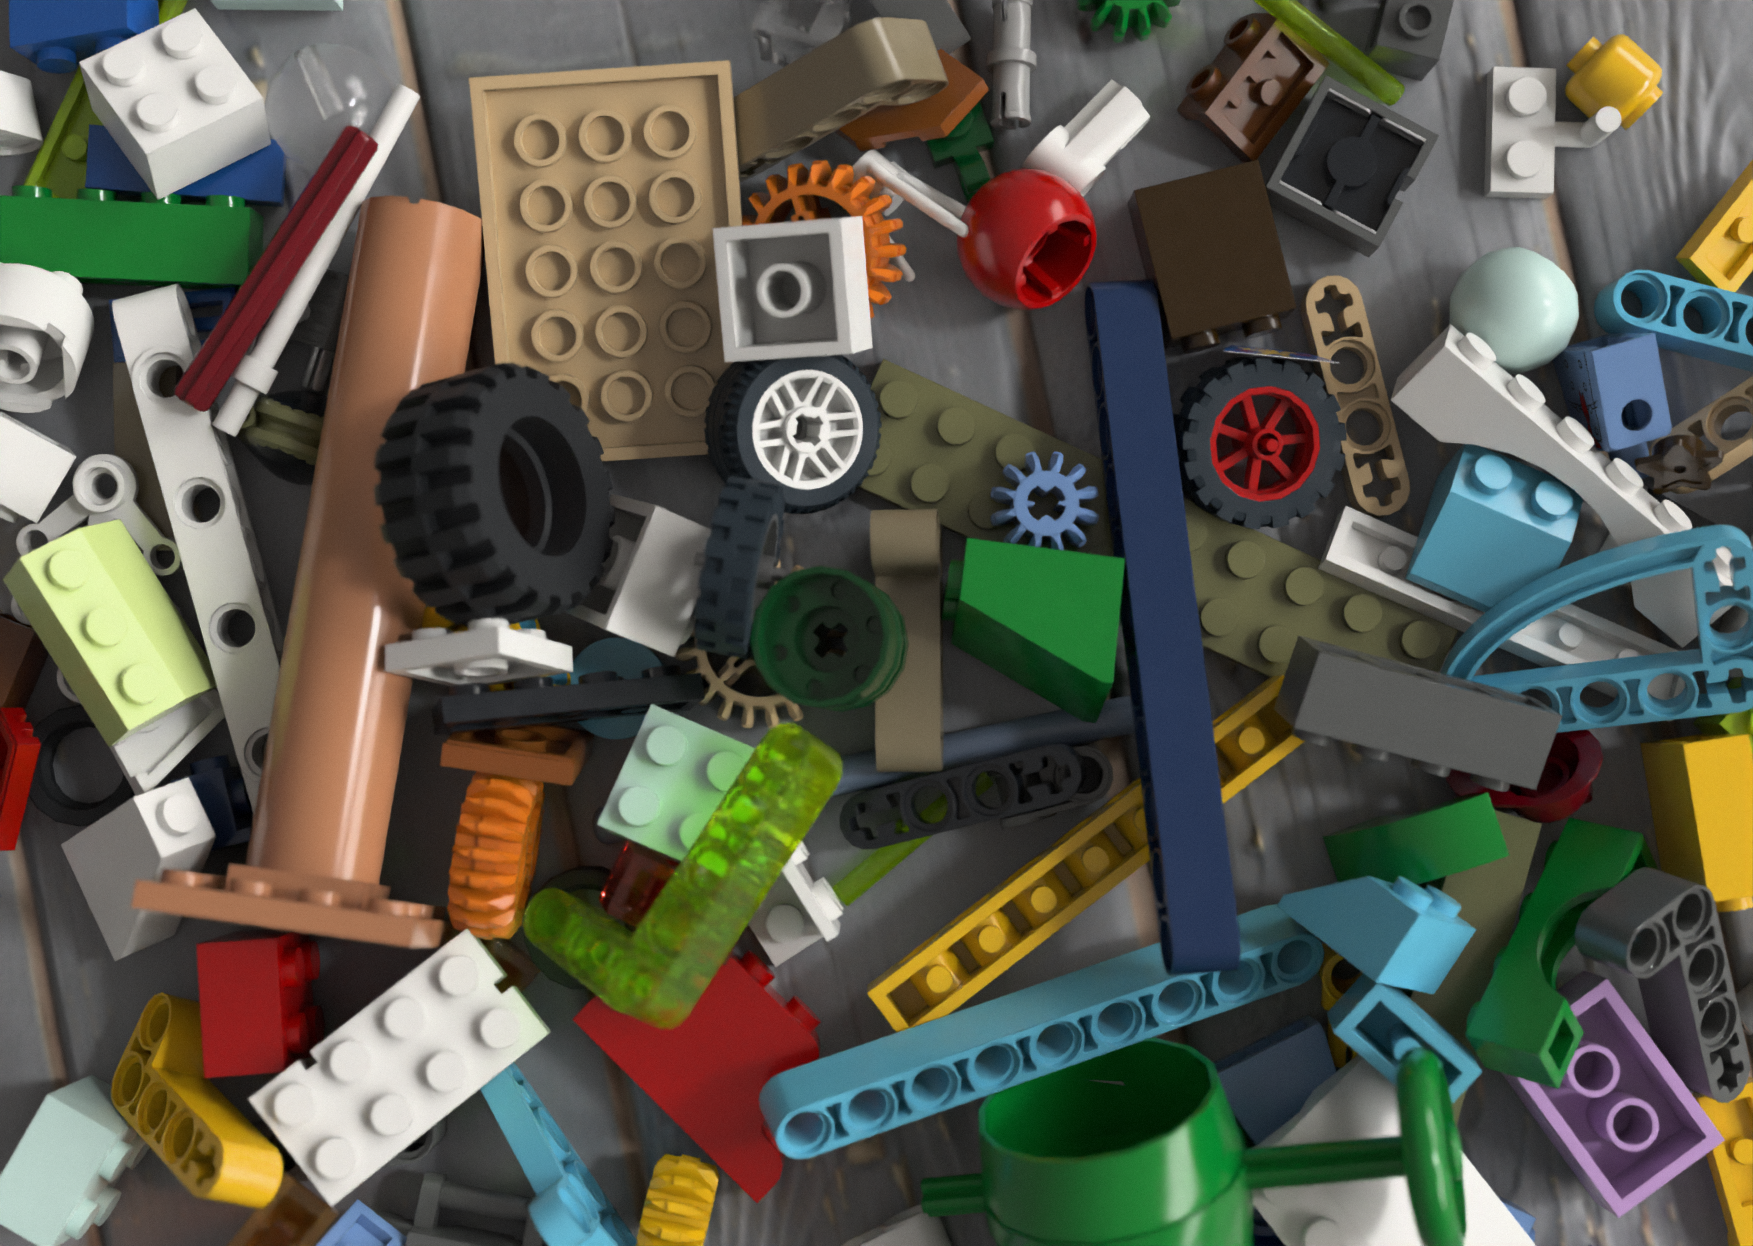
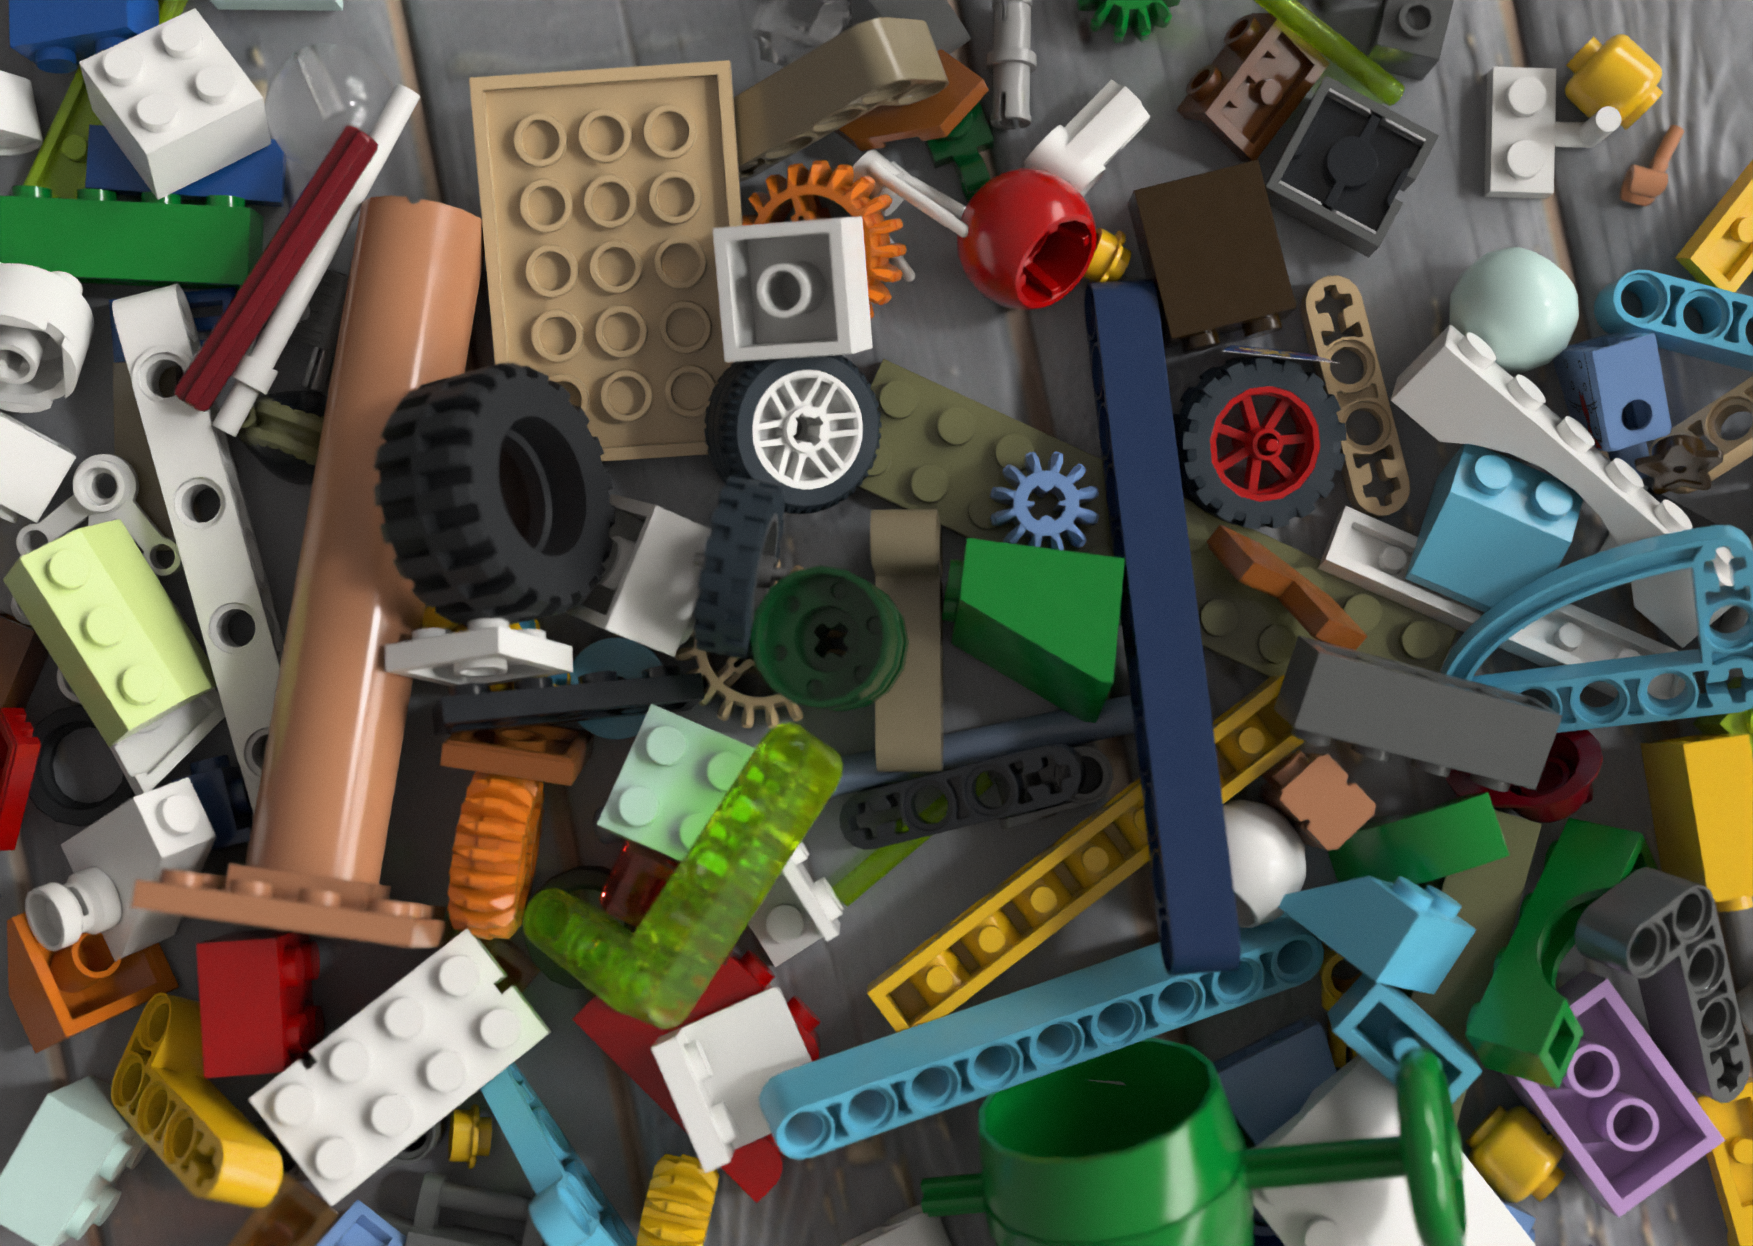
none -> orange slope [7,912,179,1054]
none -> white wheel [25,867,121,951]
none -> yellow plate [448,1104,492,1169]
none -> white bracket [651,986,812,1173]
none -> yellow plate [1083,228,1131,283]
none -> dark orange tile [1206,525,1368,650]
none -> white helmet [1223,800,1306,928]
none -> nougat brick [1258,749,1376,851]
none -> yellow head [1465,1105,1566,1203]
none -> nougat hand [1619,125,1684,206]

